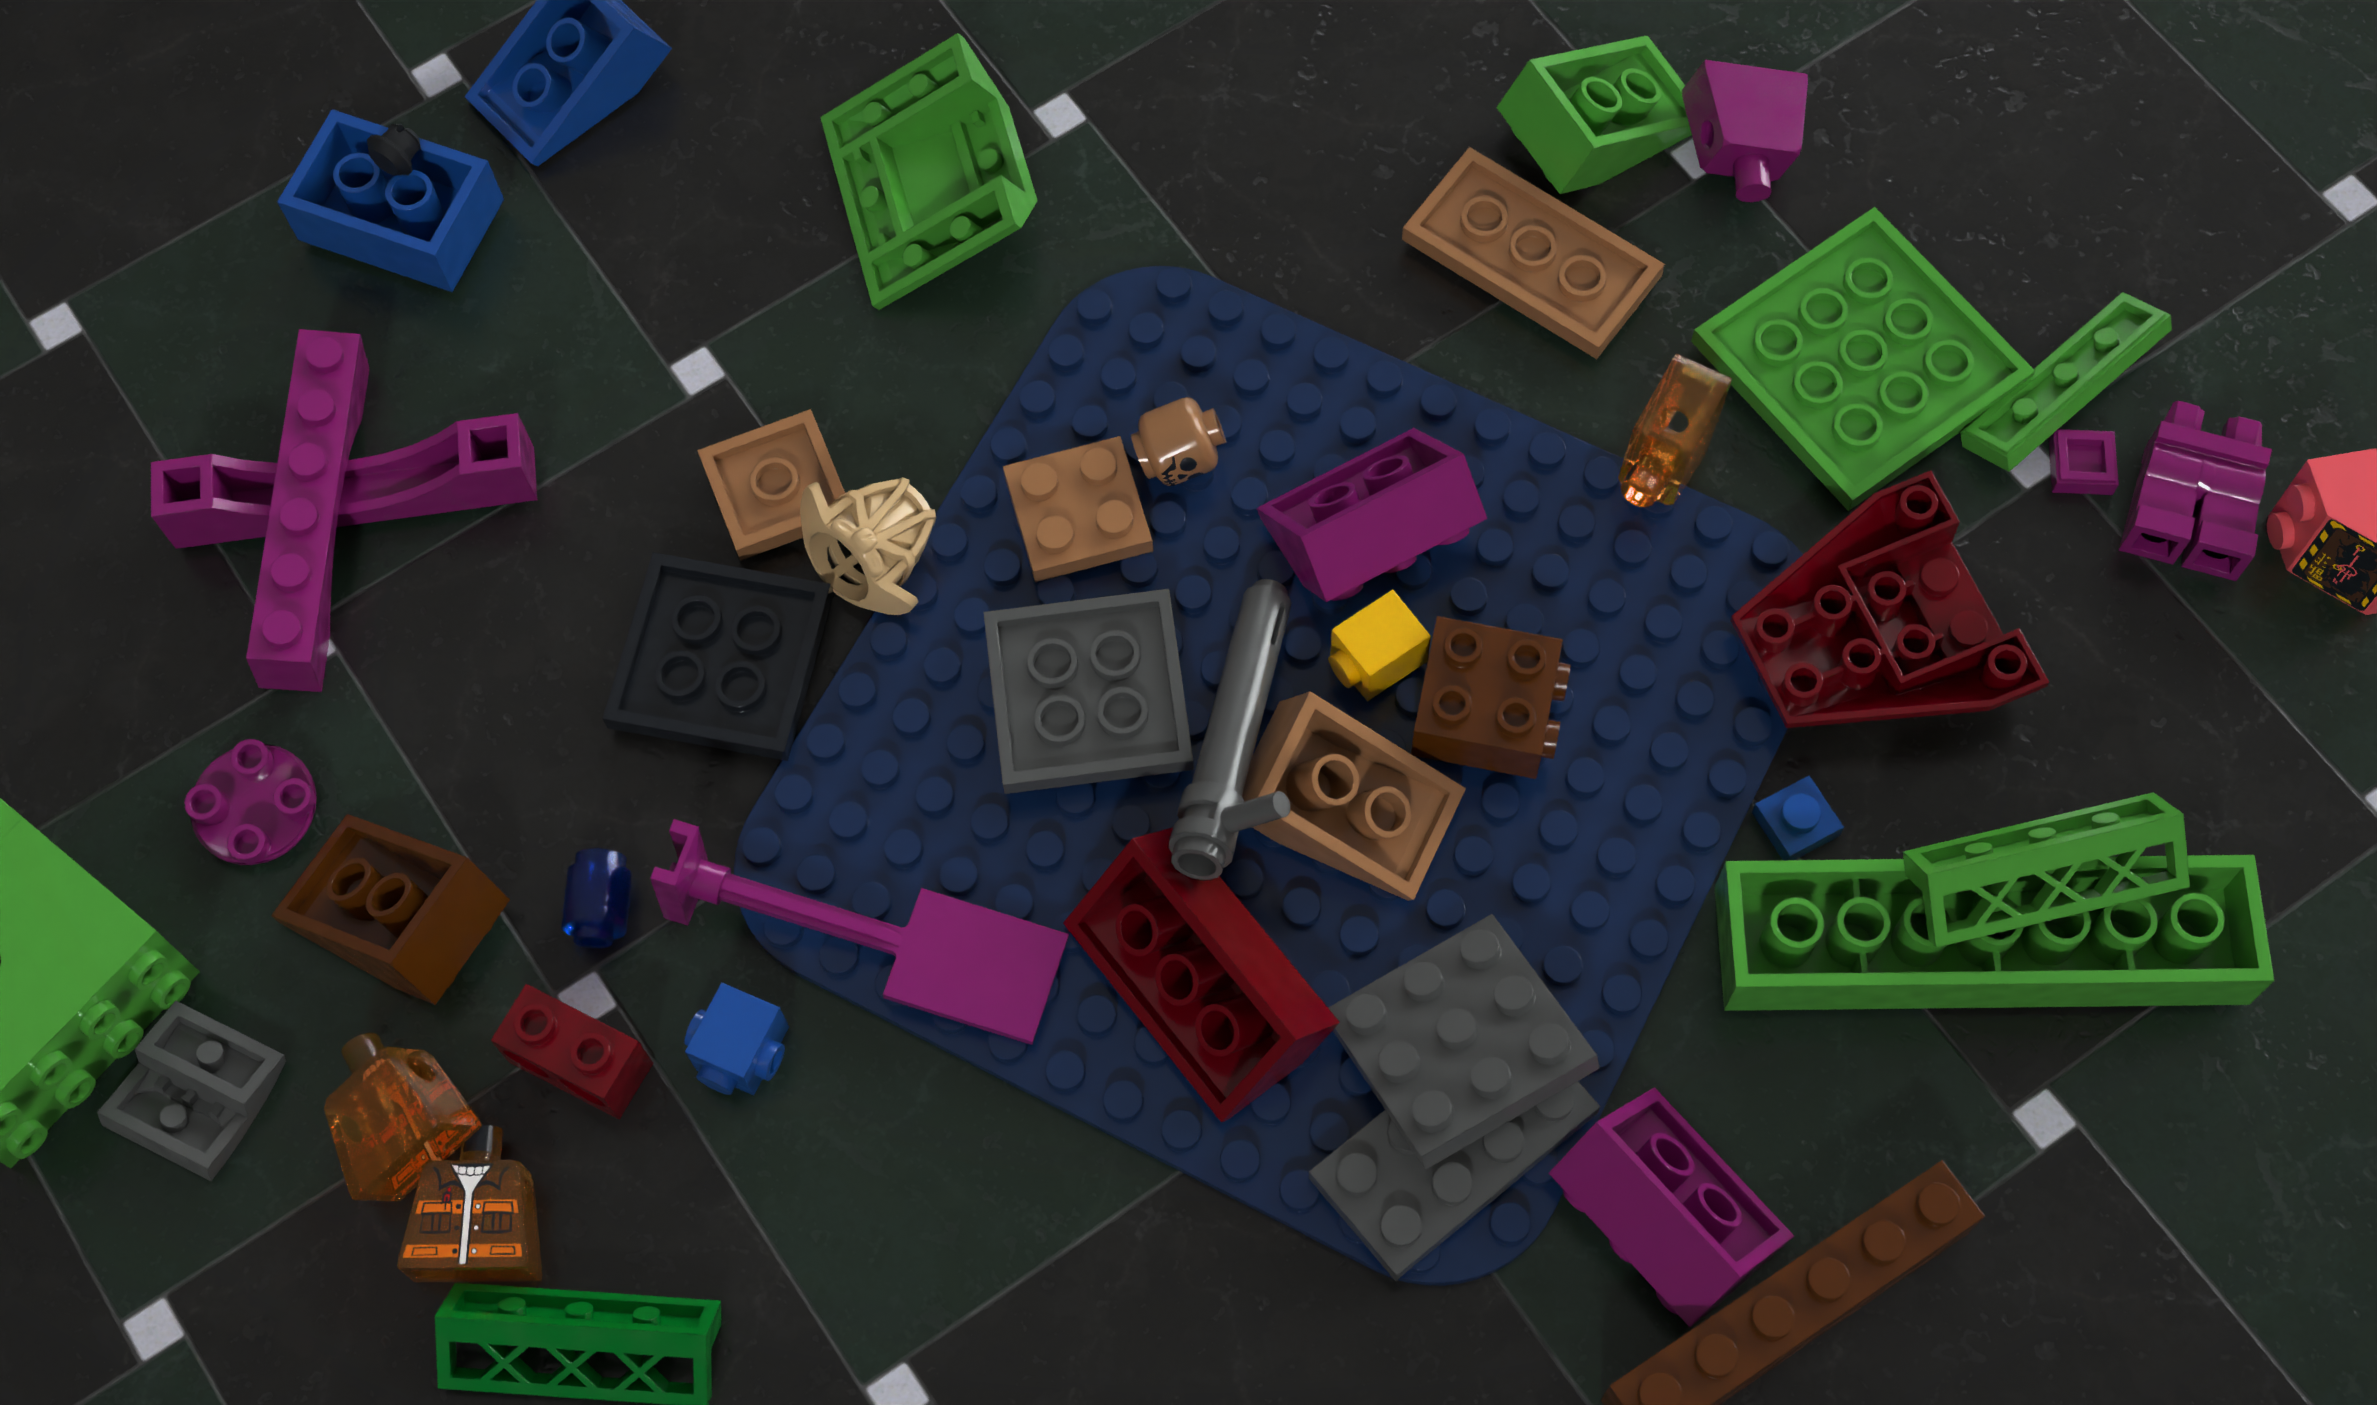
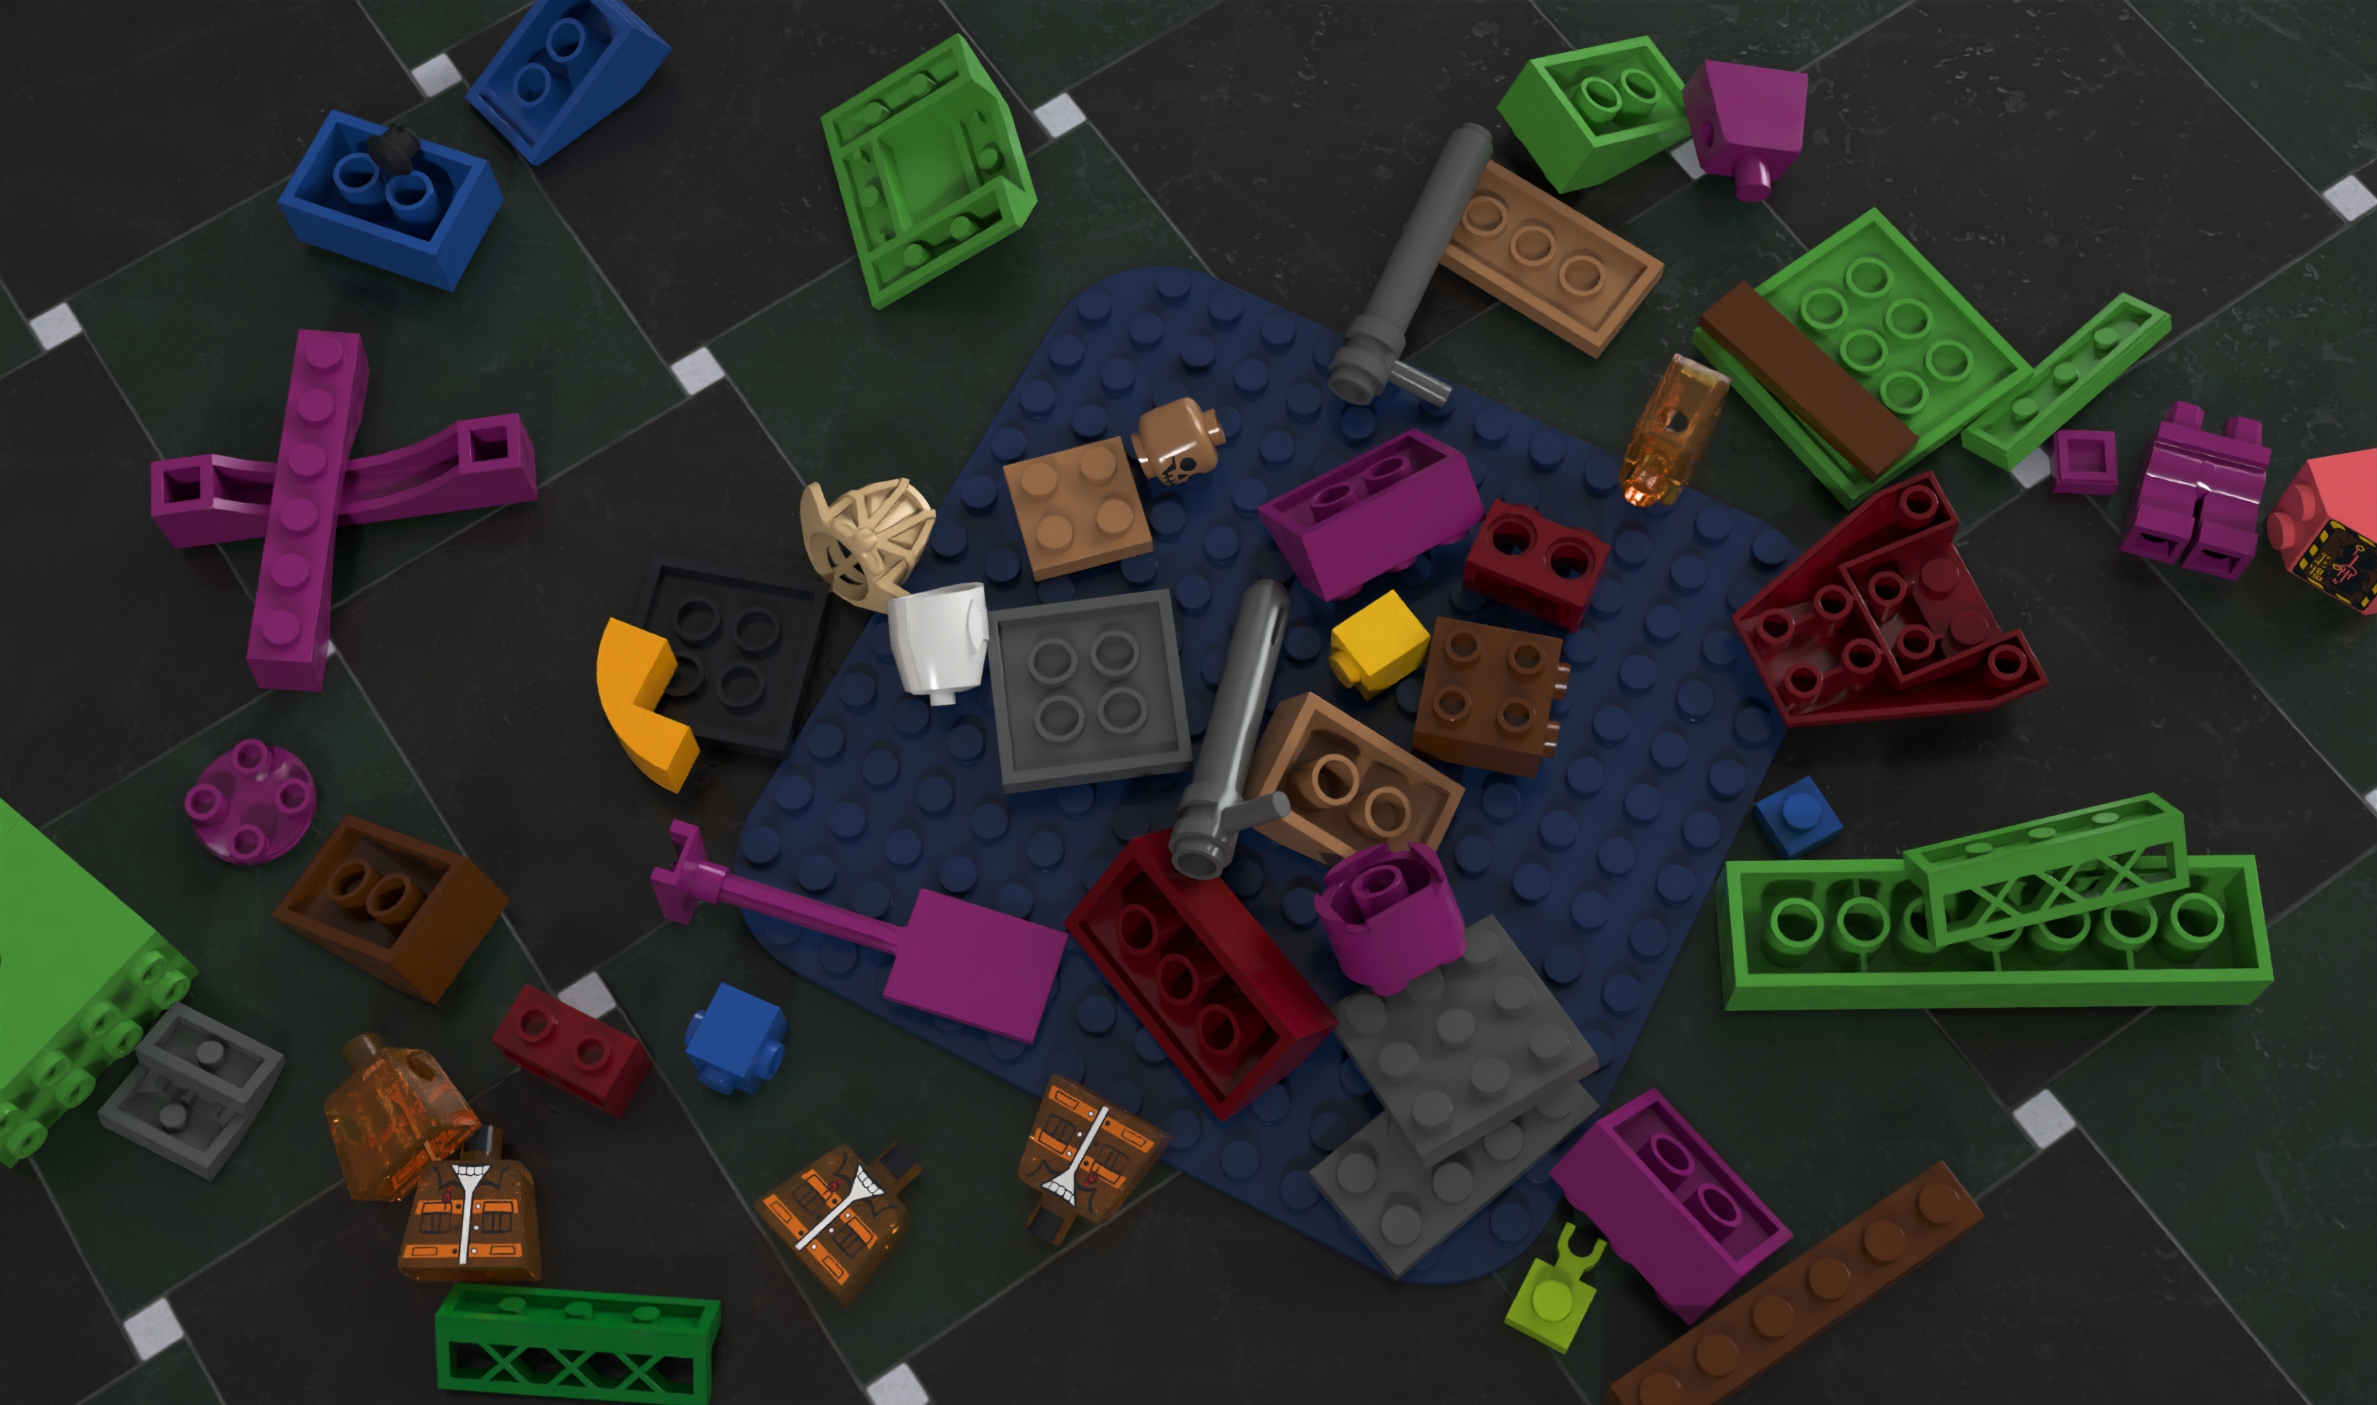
clear blue brick [561,848,632,948] -> none
medium nougat plate [697,409,845,561] -> none
none -> light orange brick [597,618,700,794]
none -> clear orange torso [752,1141,923,1310]
none -> white helmet [886,582,990,706]
none -> clear orange torso [1017,1074,1174,1246]
none -> magenta brick [1313,841,1467,996]
none -> dark grey cylinder [1327,123,1494,408]
none -> dark red brick [1462,499,1611,633]
none -> lime plate [1504,1222,1607,1355]
none -> reddish brown tile [1698,280,1919,484]

